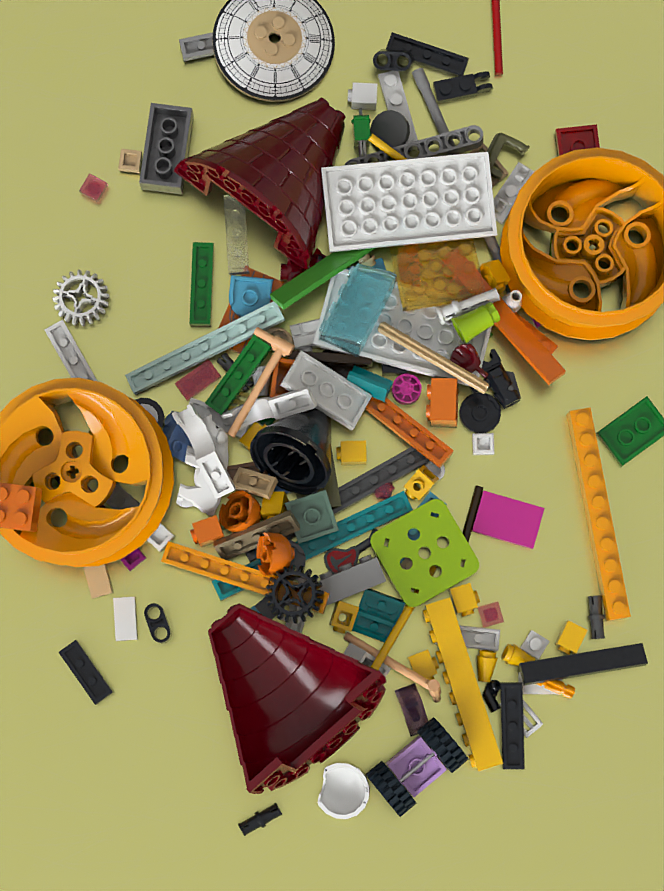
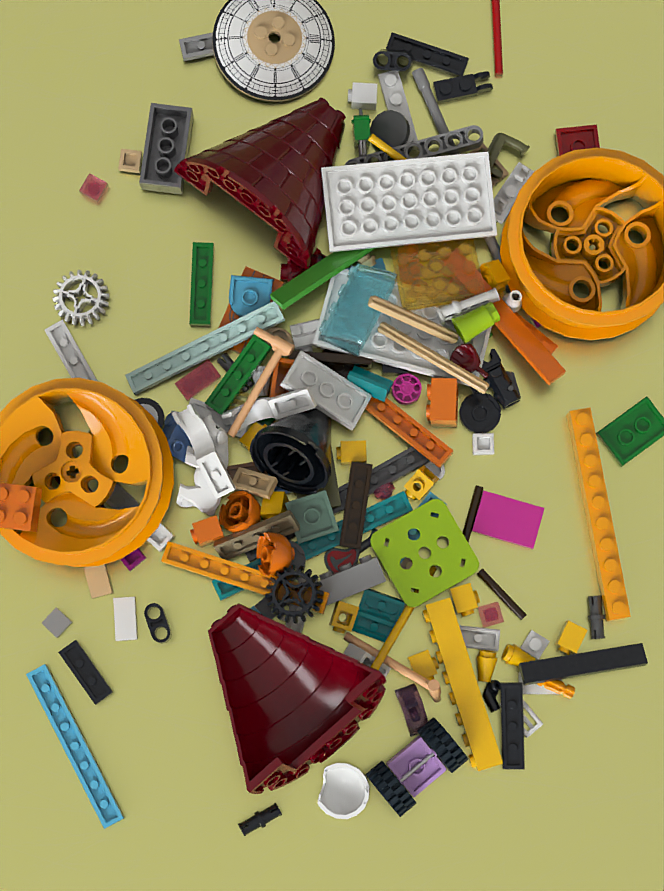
clear tile [223,195,250,275] -> none
none -> medium azure plate [26,664,124,829]
none -> light grey tile [42,608,72,638]
none -> dark brown tile [339,461,373,549]
none -> tan axle [368,295,459,344]
none -> dark brown bar [477,568,527,620]

